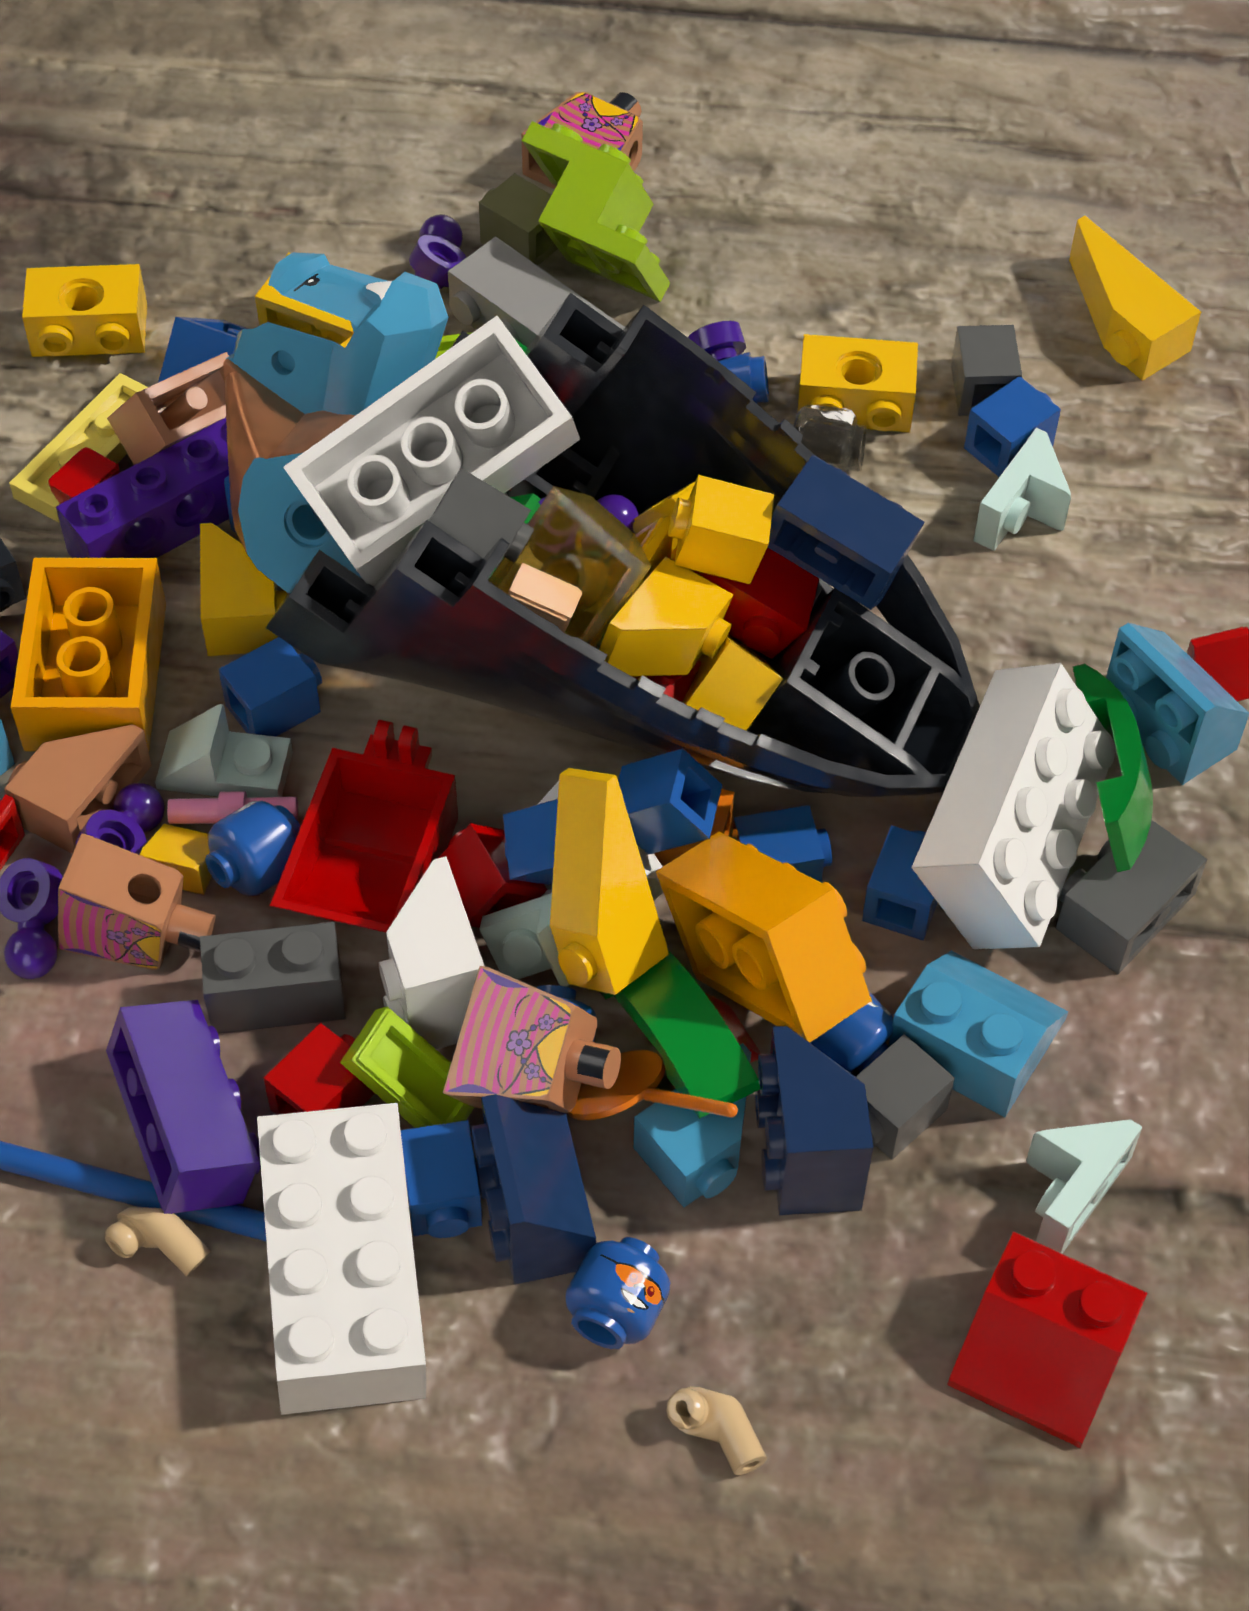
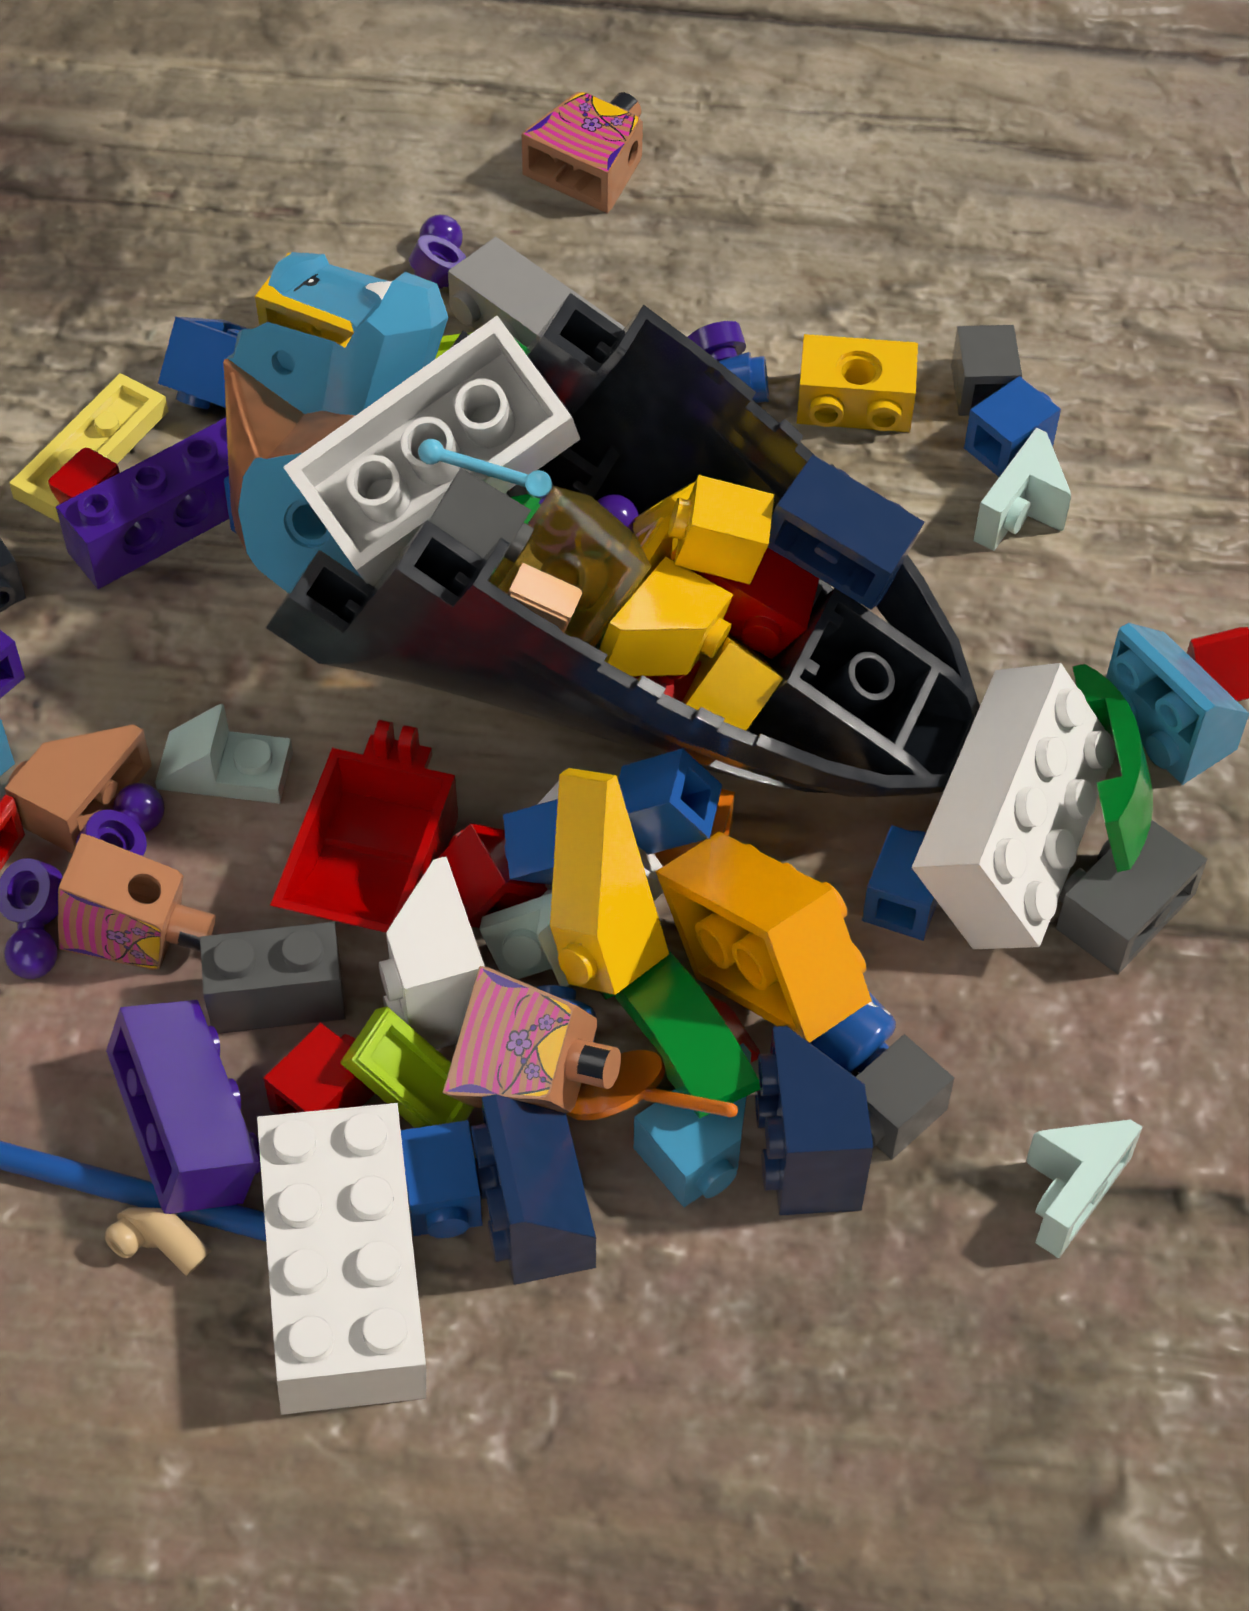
light orange brick [11,558,166,751] -> none
yellow brick [22,264,147,357] -> none
nougat slope [107,352,229,465] -> none
yellow slope [139,824,212,895] -> none
bright pink bar [167,791,298,824] -> none
yellow slope [200,523,288,656] -> none
blue head [205,801,301,896] -> none
blue brick [219,637,322,737] -> none
olive brick [479,173,558,266] -> none
lime bracket [522,121,670,302] -> none
blue head [565,1237,671,1349] -> none
tan arm [666,1386,767,1475] -> none
blue brick [732,805,832,883] -> none
clear smoke head [791,405,867,476] -> none
dark azure slope [888,950,1068,1118] -> none
red slope [947,1231,1148,1449] -> none
yellow slope [1069,216,1201,381] -> none
none -> medium azure hinge [418,439,552,498]

